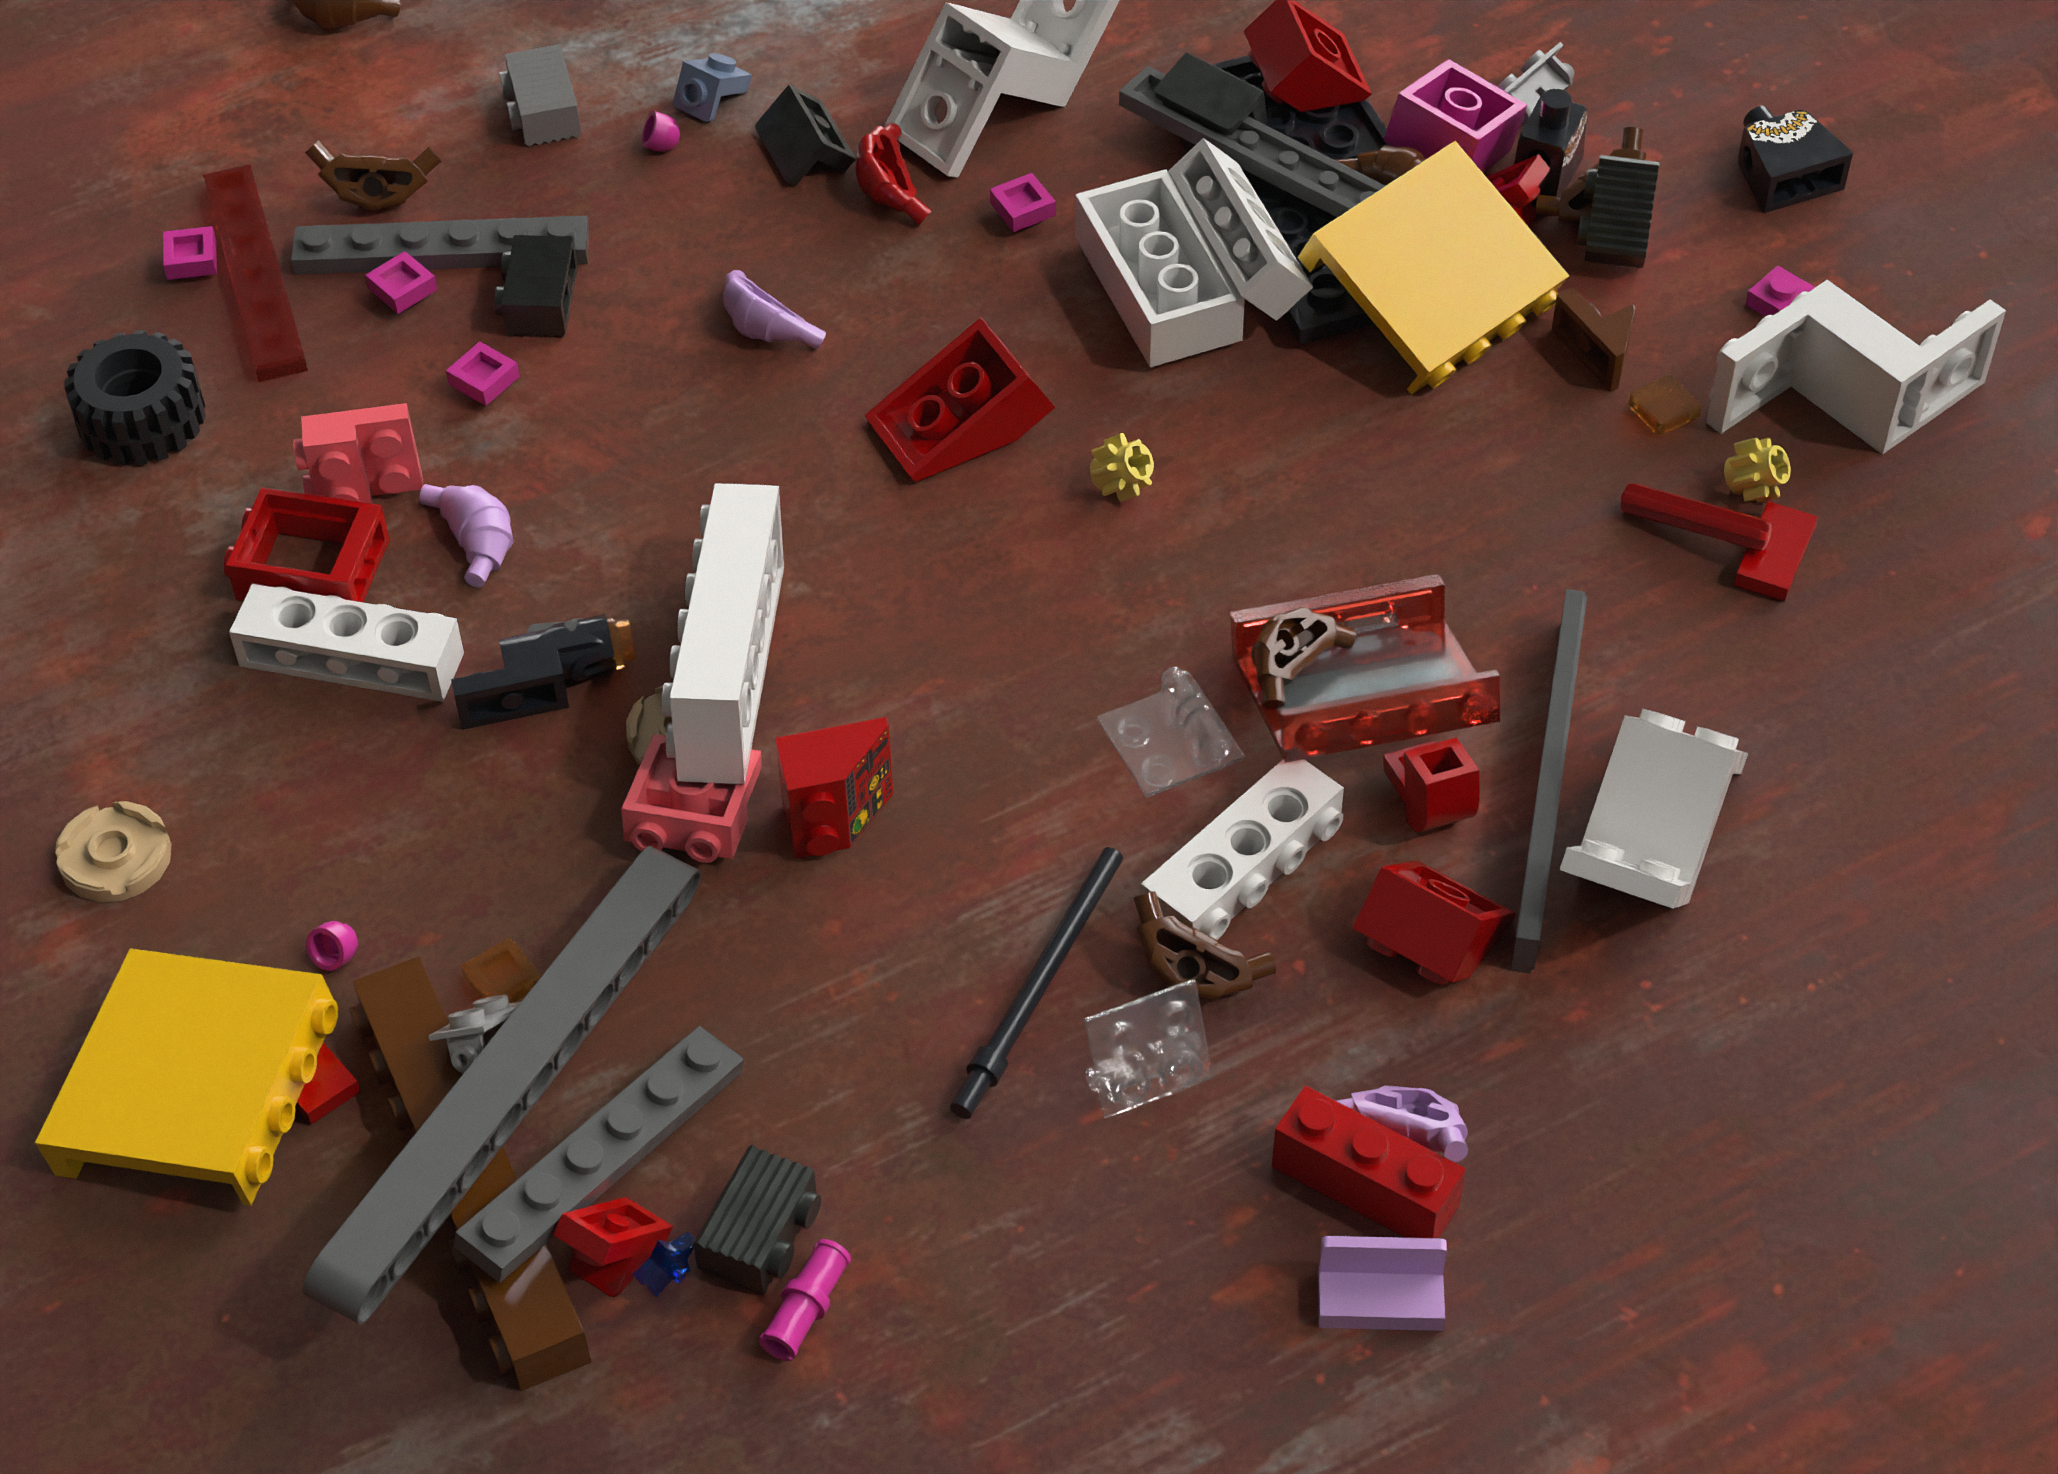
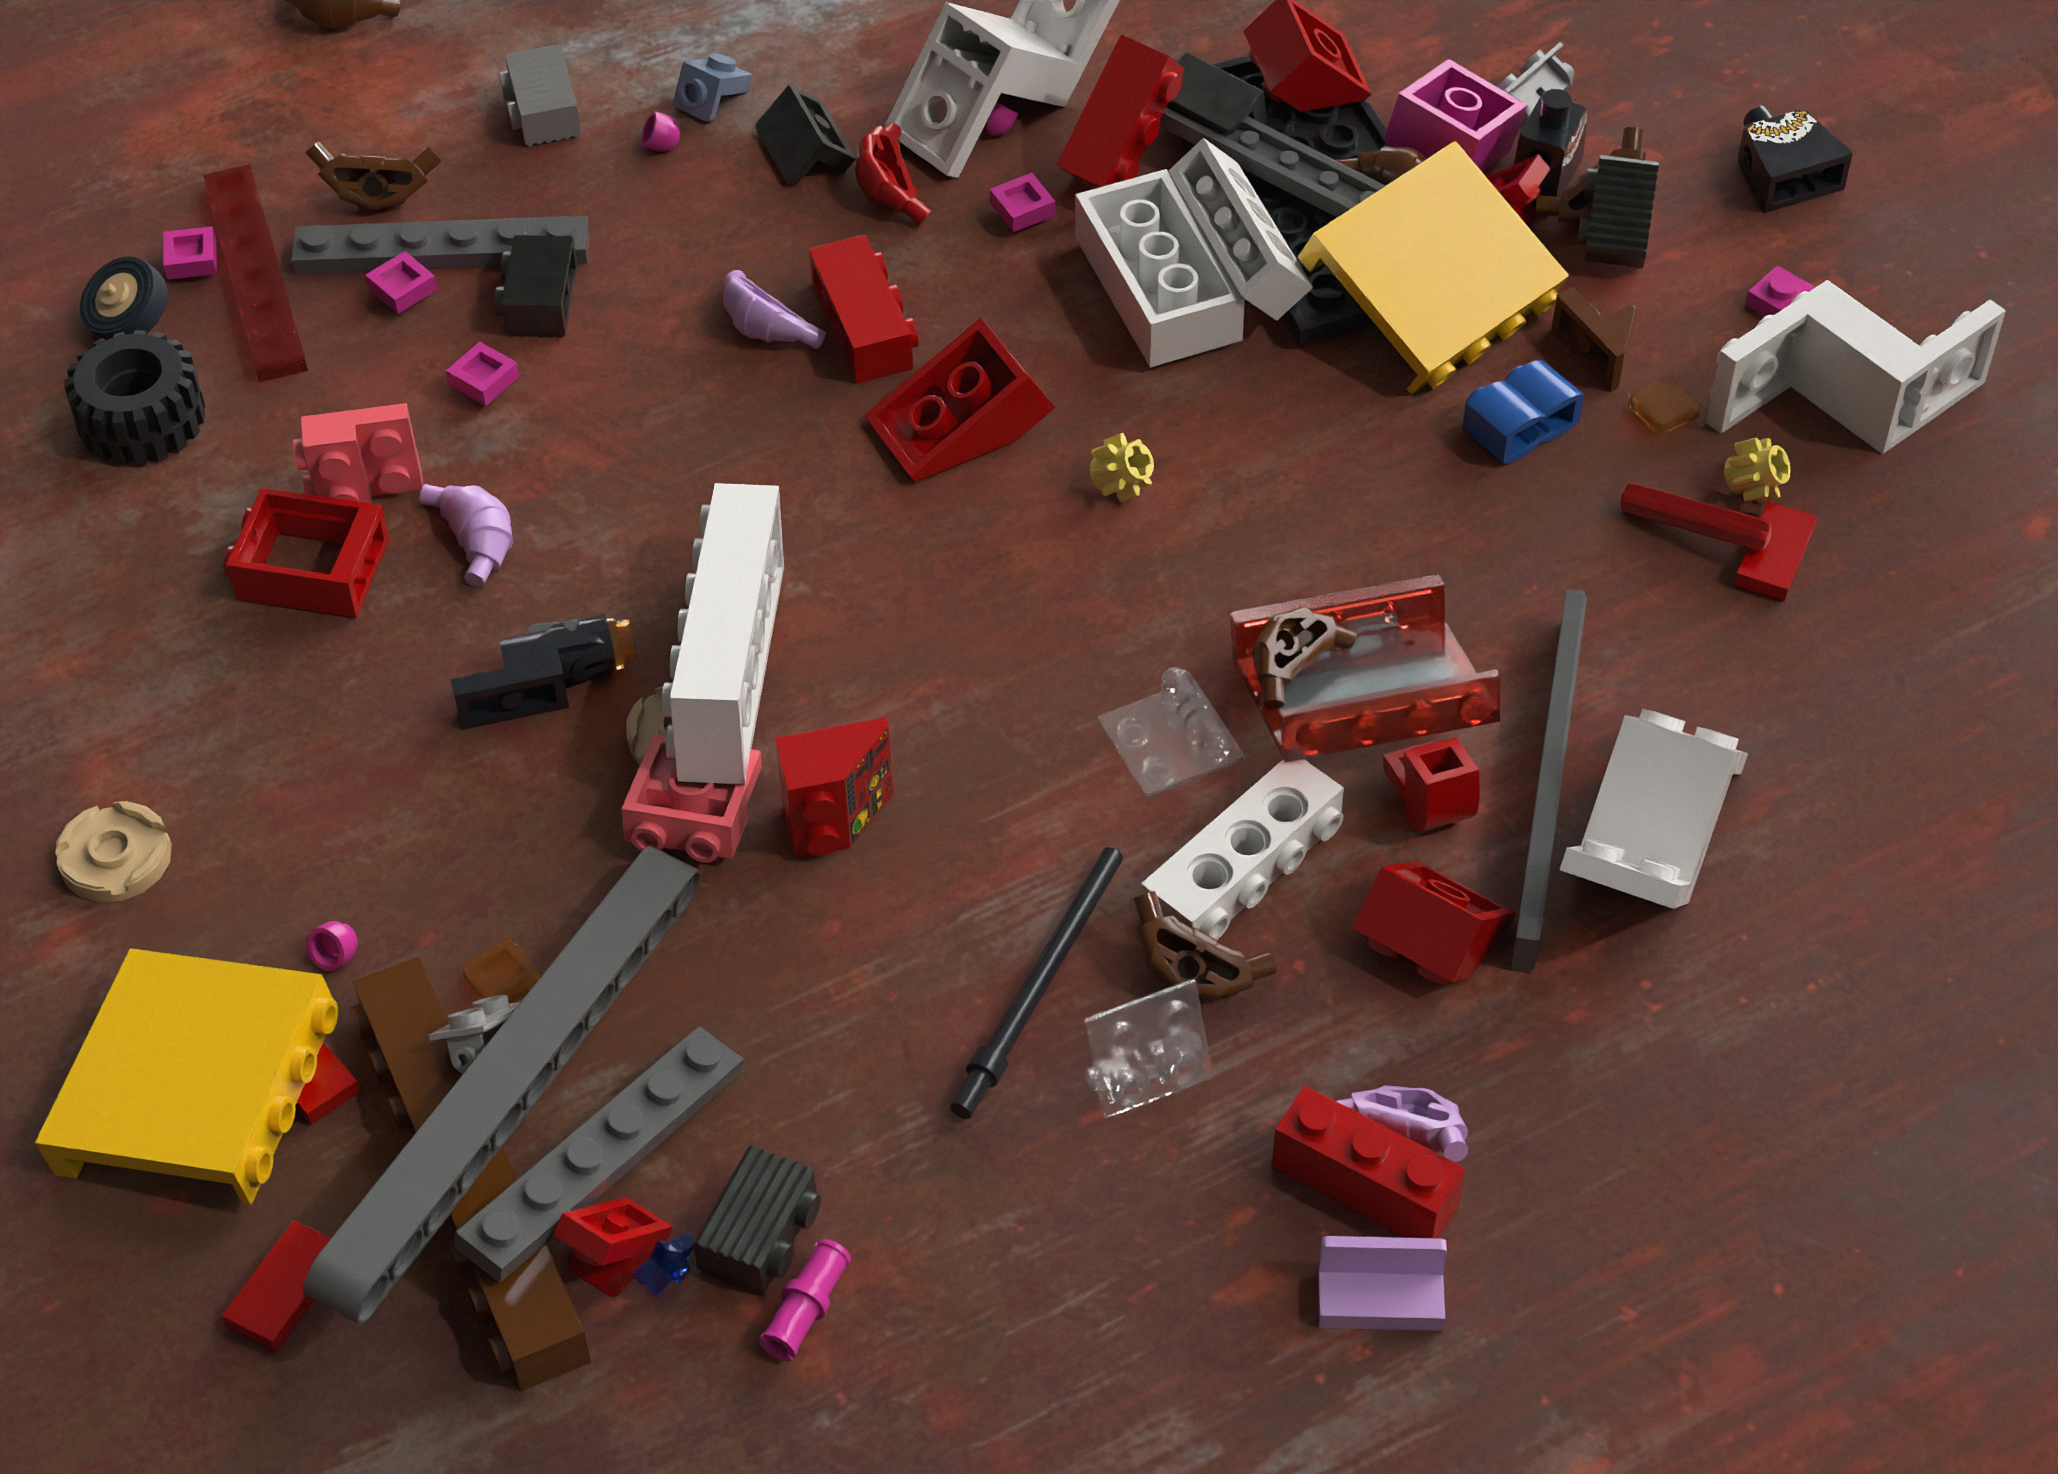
white brick [229,584,464,702] -> none
none -> black wheel [80,256,168,341]
none -> red tile [222,1220,331,1352]
none -> red brick [809,234,919,384]
none -> dark pink hinge [982,102,1018,136]
none -> red brick [1056,34,1185,188]
none -> blue brick [1462,360,1584,463]

